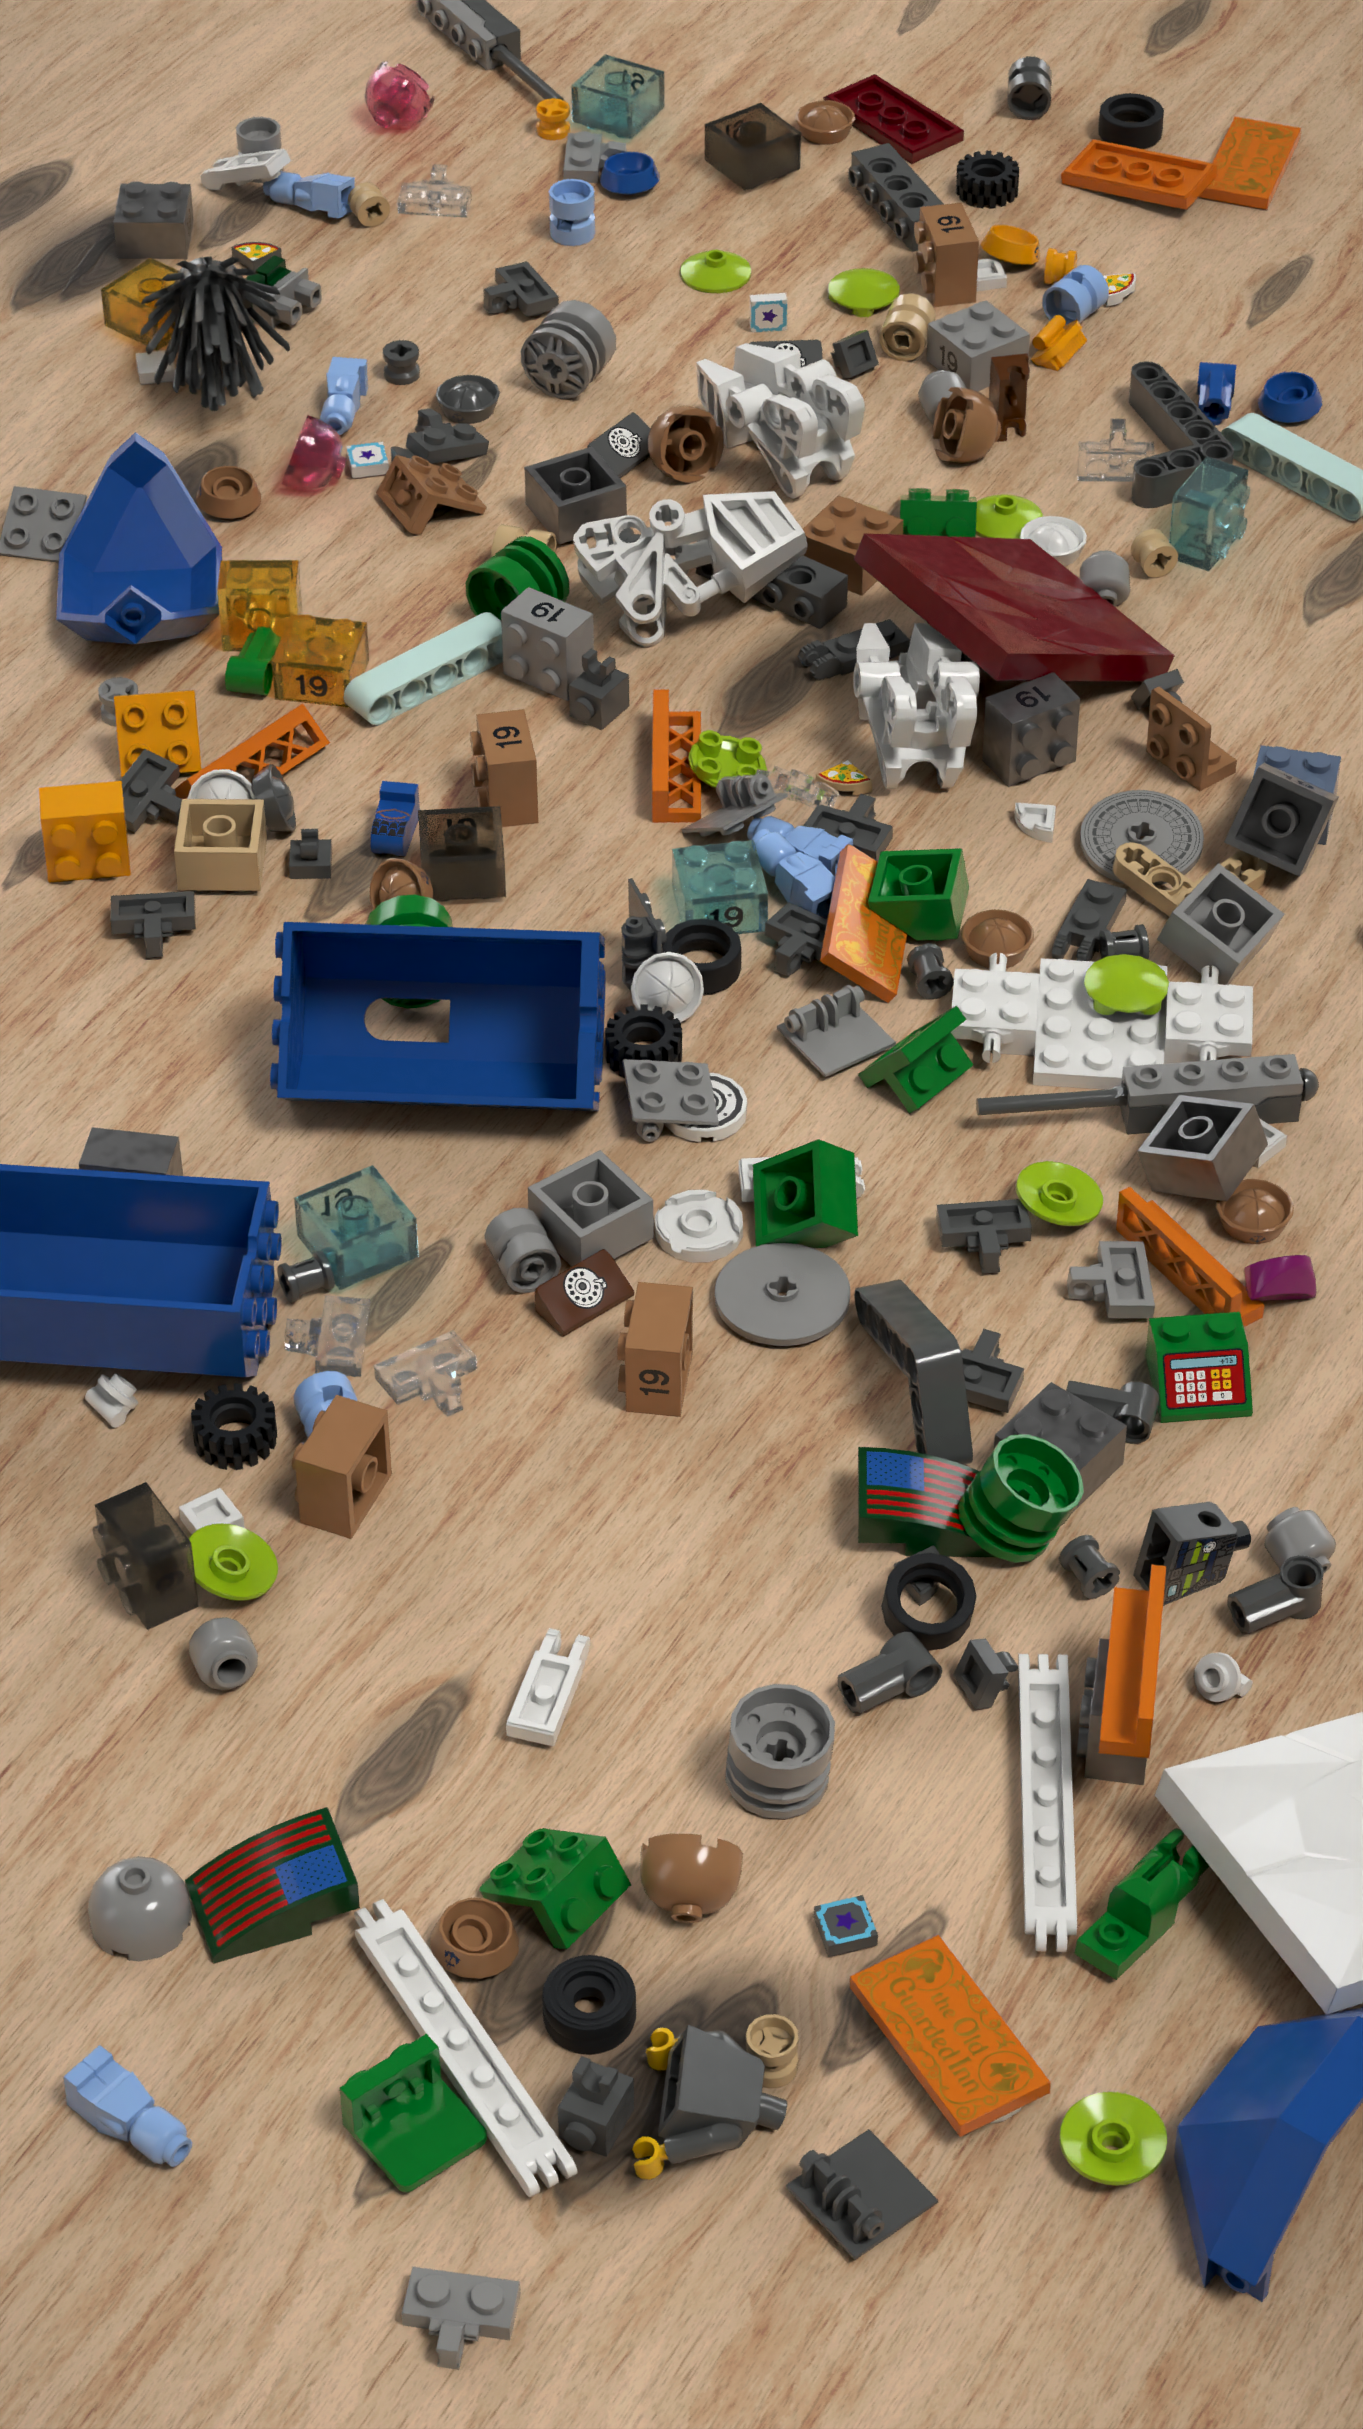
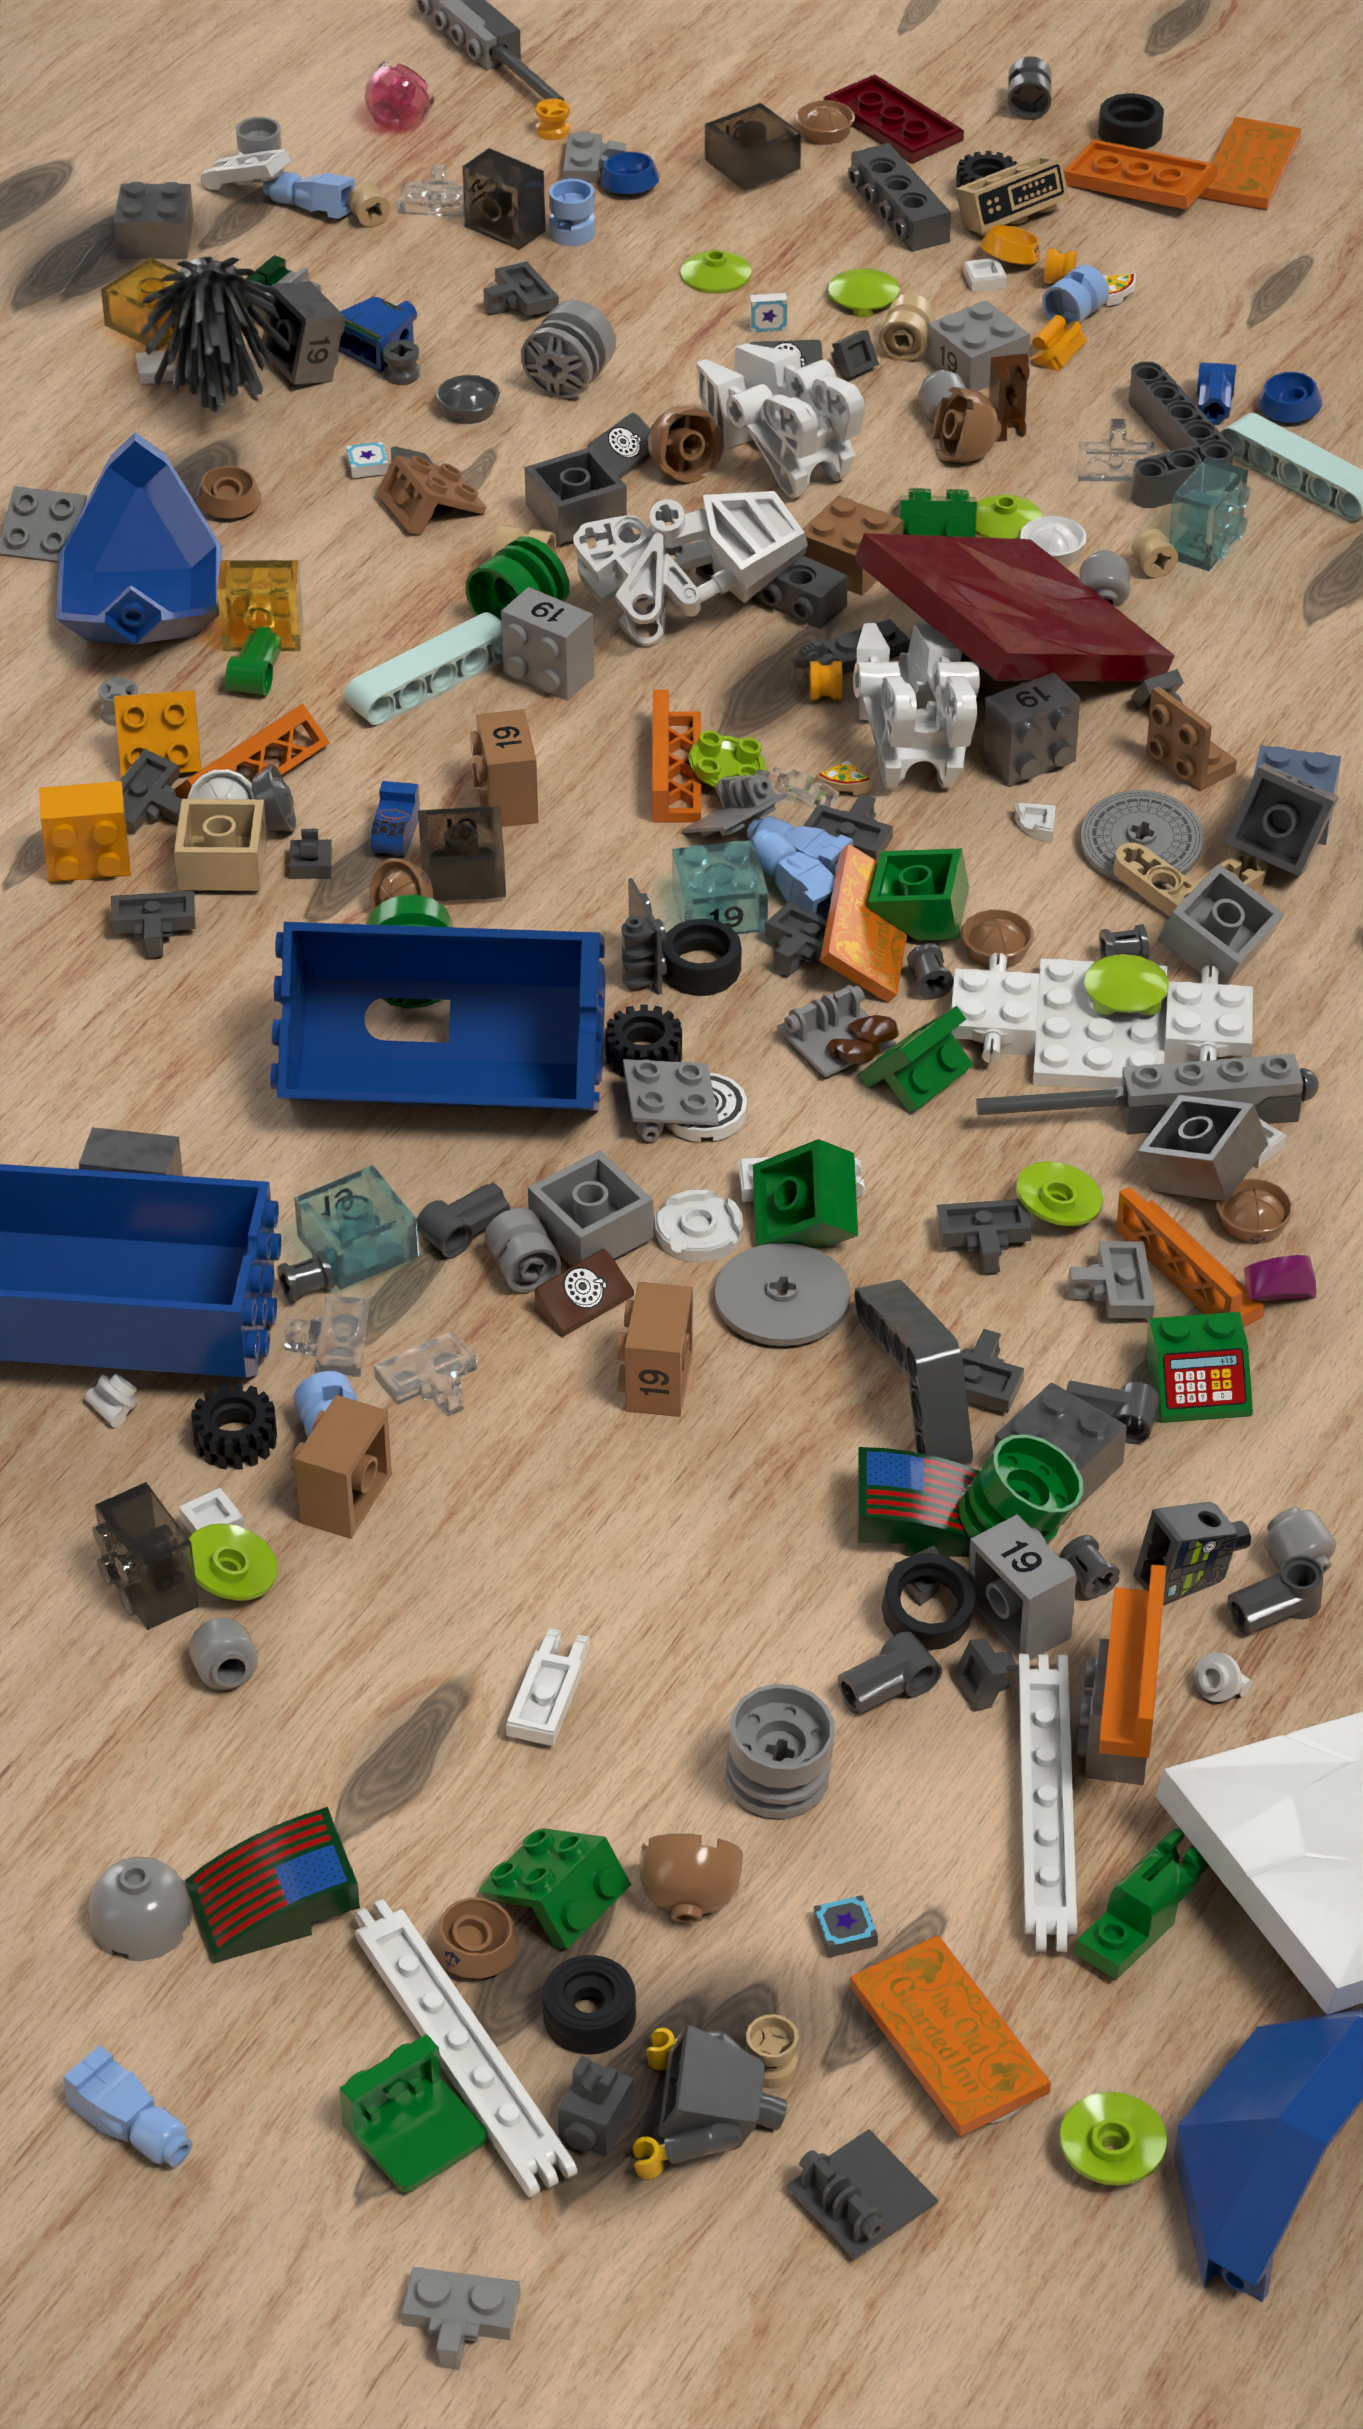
tile [232,242,282,271] -> none
clear yellow brick [272,614,369,708] -> none
clear pink cylinder [281,415,347,493] -> none
light blue piece [320,357,368,436] -> none
dark grey hinge [406,408,489,464] -> none
dark grey brick [569,648,630,730] -> none
clear light blue brick [571,54,665,139] -> none
white hat [631,952,704,1022] -> none
medium nougat brick [913,202,979,307] -> none
dark grey hinge [1052,879,1127,961] -> none
none -> flat silver brick [262,281,345,385]
none -> blue torso [338,297,417,373]
none -> dark grey piece [415,1182,510,1258]
none -> clear smoke brick [462,148,546,250]
none -> light orange wheel [809,661,843,701]
none -> reddish brown piece [828,1015,899,1063]
none -> tan brick [956,154,1069,236]
none -> light grey brick [968,1515,1077,1661]

